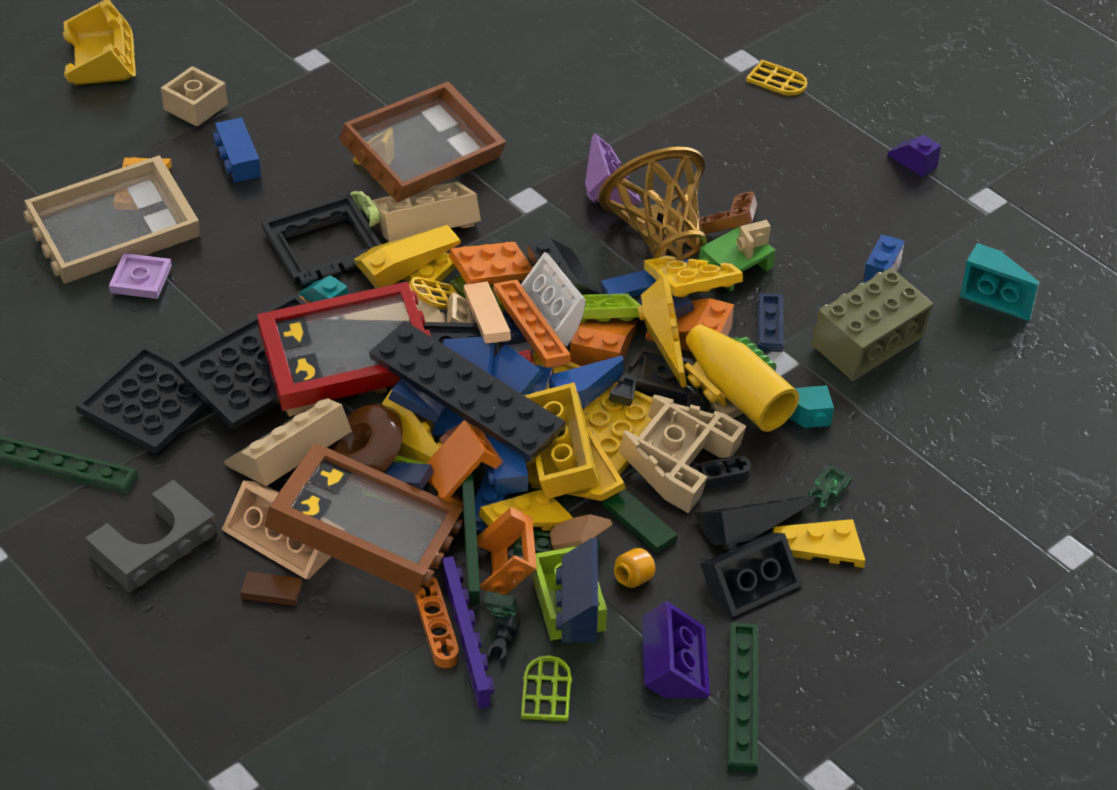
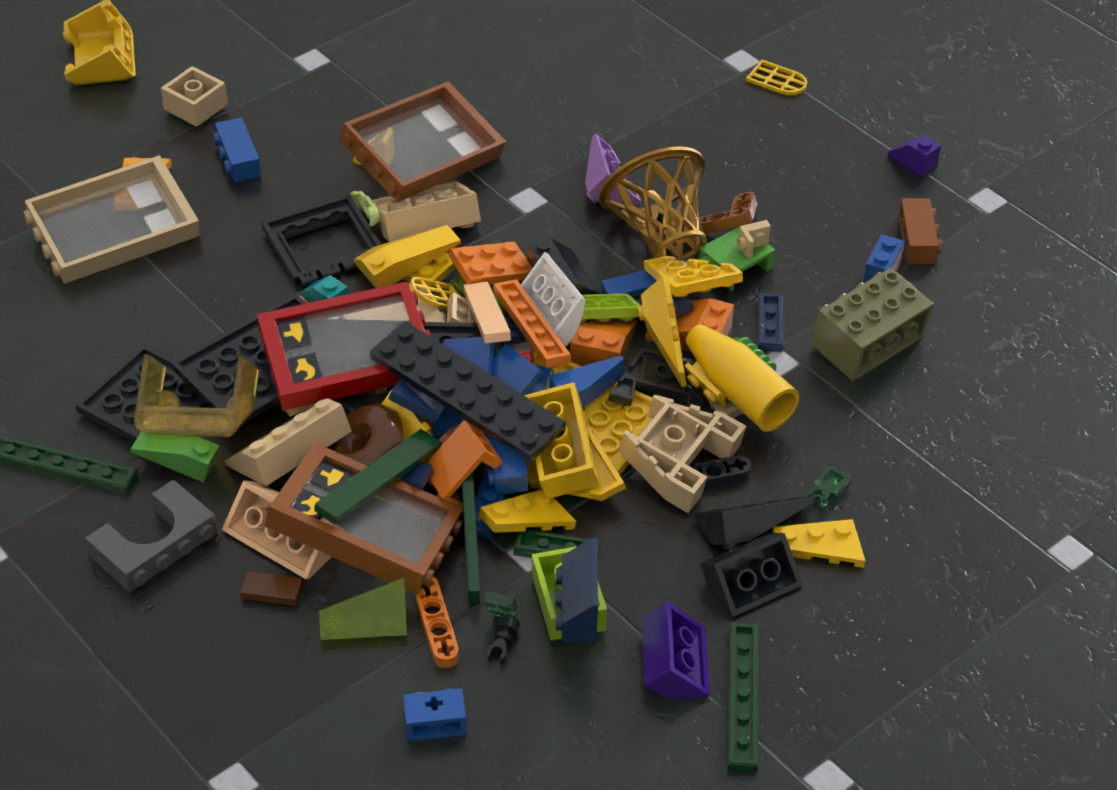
lavender plate [109,253,172,299] -> none
dark purple plate [442,556,494,708] -> none
orange panel [477,507,537,599] -> none
lime window [521,656,572,721] -> none
medium nougat slope [550,515,612,550] -> none
dark green tile [603,489,678,554] -> none
light orange head [614,548,655,588] -> none
teal slope [789,385,834,428] -> none
teal slope [960,243,1039,321] -> none
none -> bright green slope [130,430,219,483]
none -> clear yellow windscreen [134,354,259,437]
none -> dark green tile [314,429,442,525]
none -> clear neon green wing [319,578,407,640]
none -> blue brick [403,689,467,741]
none -> dark orange brick [899,198,942,264]

